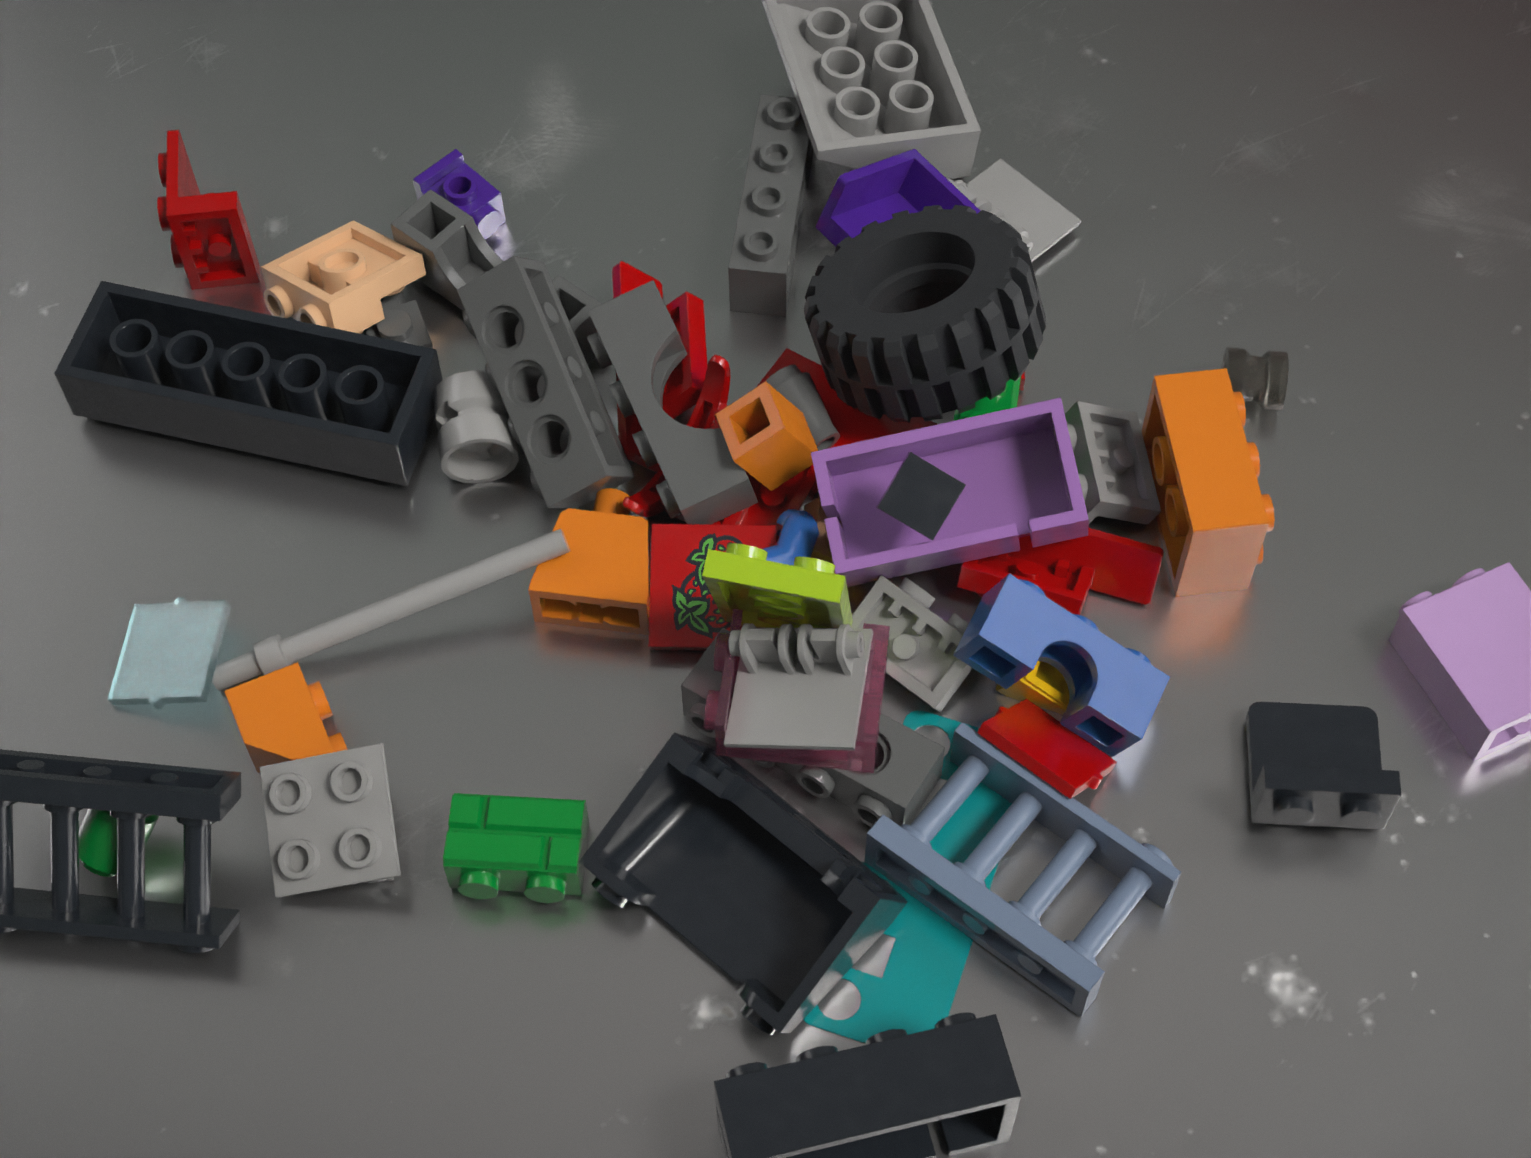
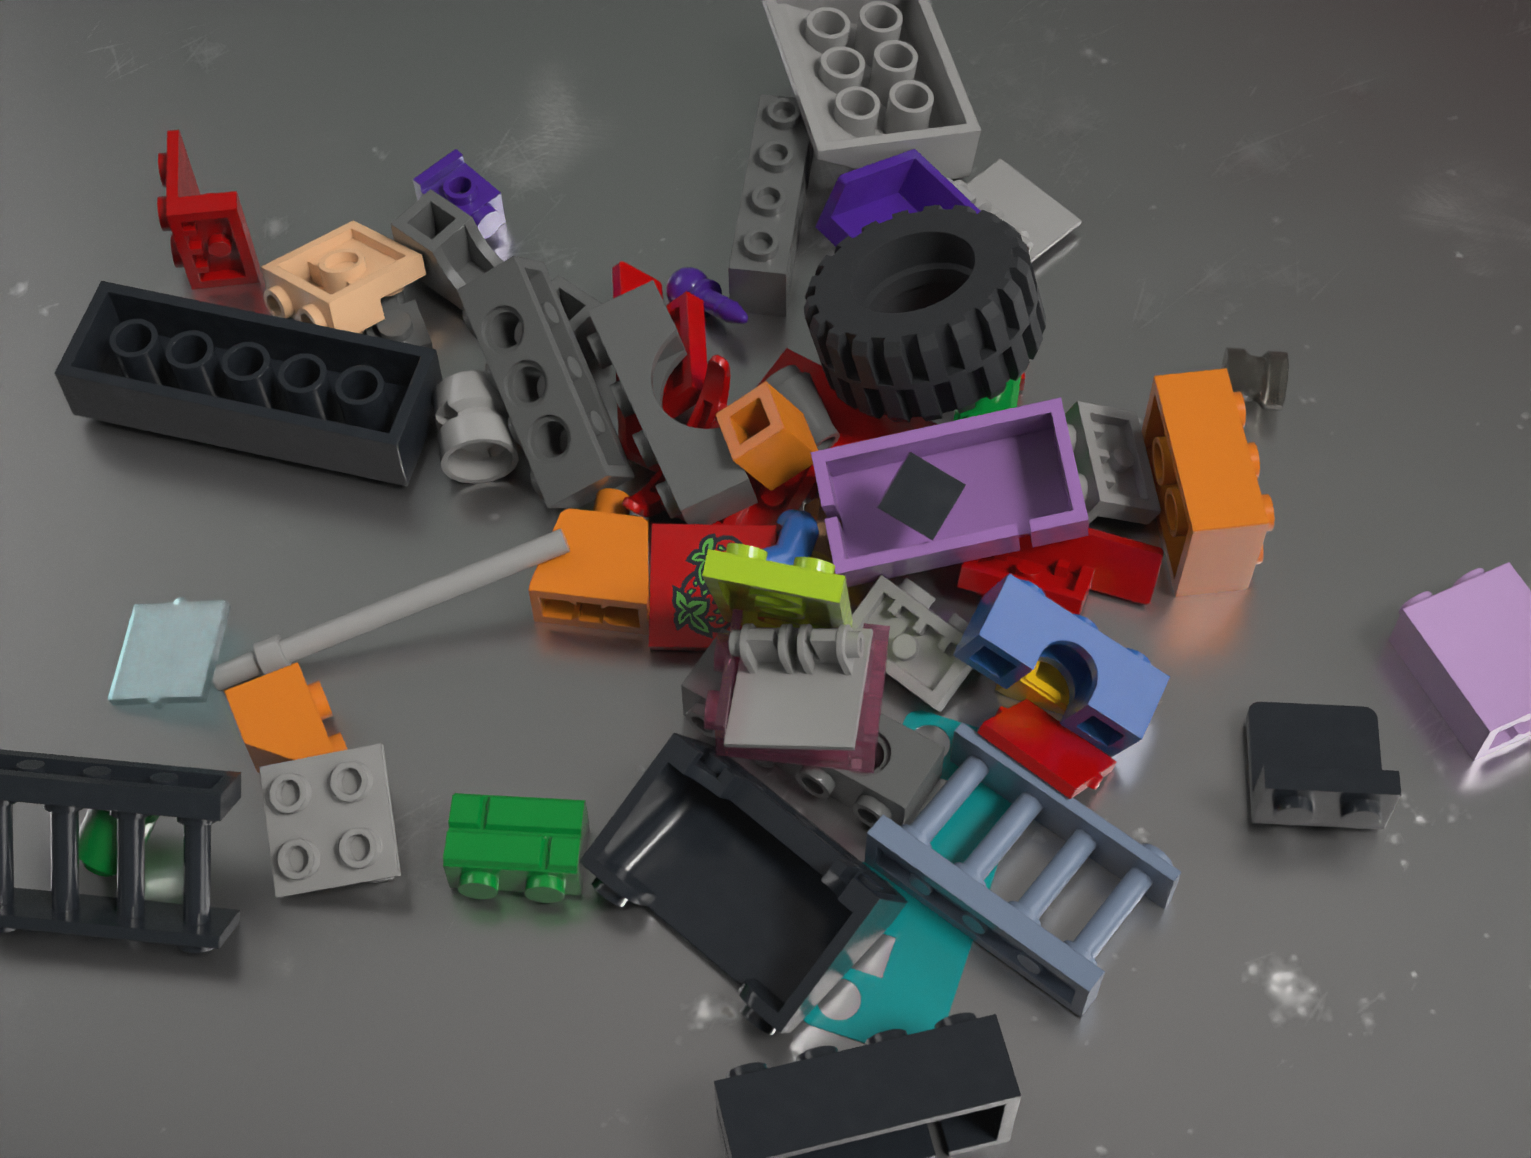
none -> dark purple bar [666,267,749,324]

